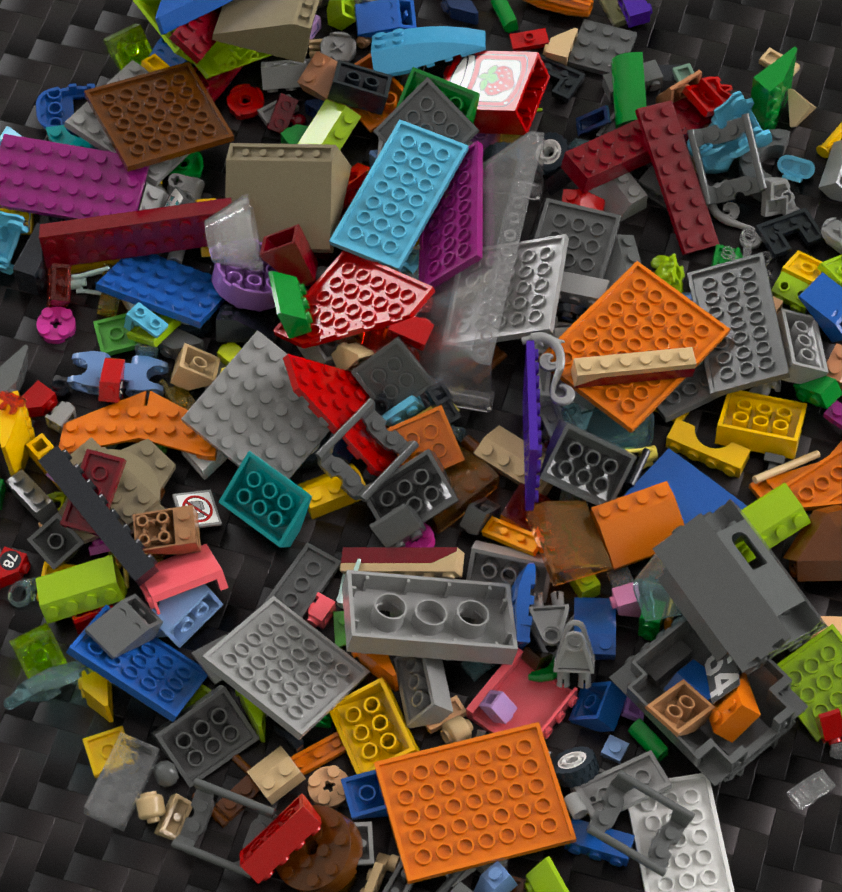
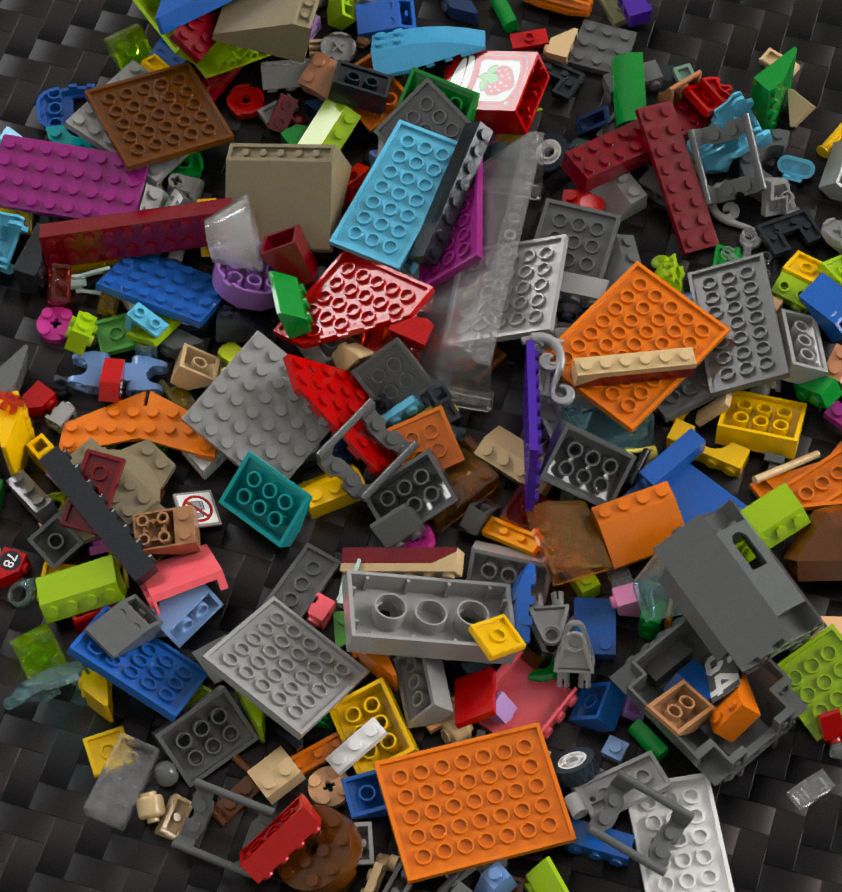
none -> lime brick [64,310,98,356]
none -> white plate [325,717,388,776]
none -> black brick [409,121,494,267]
none -> red tile [455,666,496,729]
none -> yellow tile [468,614,526,661]
none -> blue brick [638,428,706,489]
none -> tan tile [695,393,732,427]

